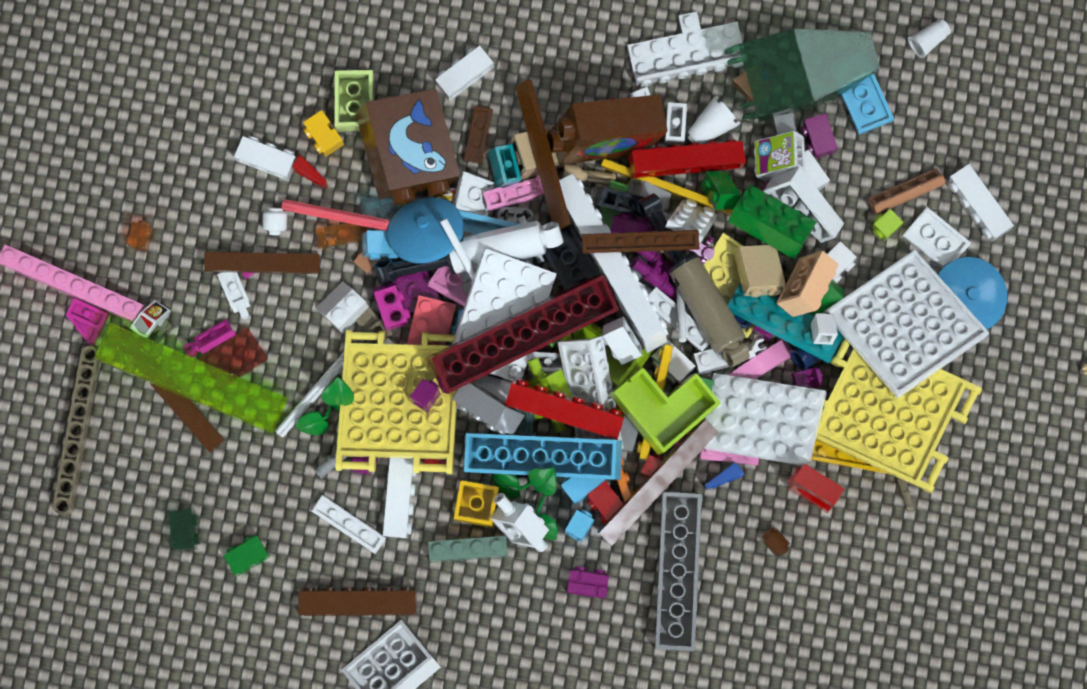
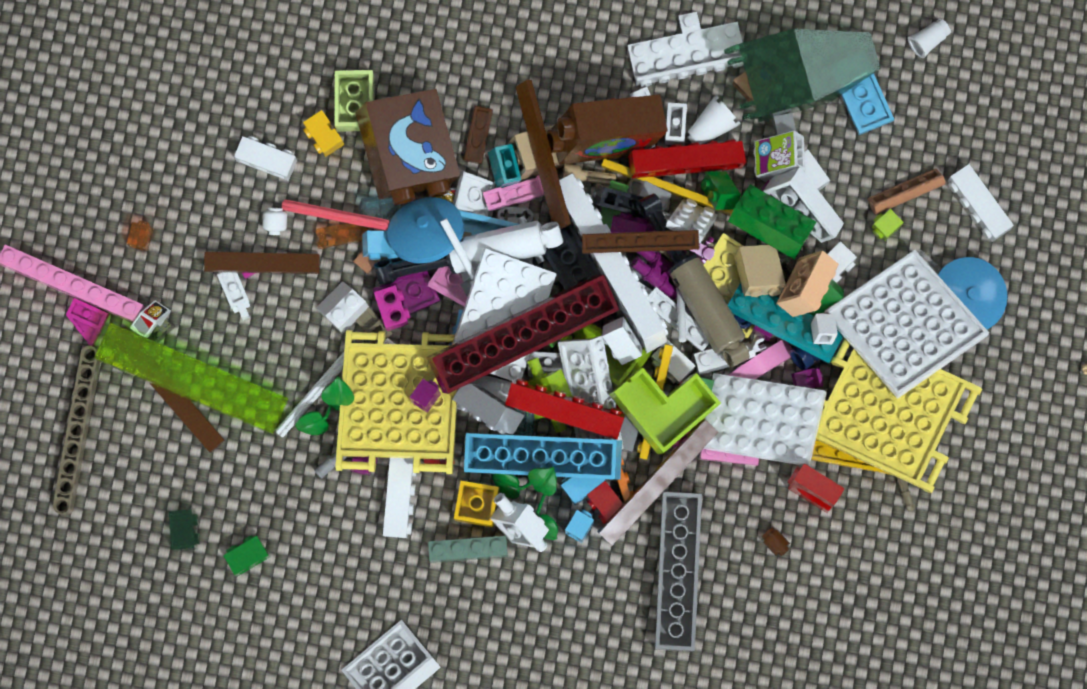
dark pink plate [183,319,236,359] -> none
clear red tile [199,327,269,390] -> none
red slope [292,155,328,189] -> none
reddish brown brick [298,587,417,616] -> none
white tile [312,495,386,554] -> none
coral plate [406,295,456,346] -> none
white brick [435,46,494,101] -> none
magenta brick [567,566,609,599] -> none
red brick [640,454,665,478] -> none
blue slope [704,462,745,491] -> none
magenta brick [801,113,838,159] -> none
white tile [902,207,971,269] -> none

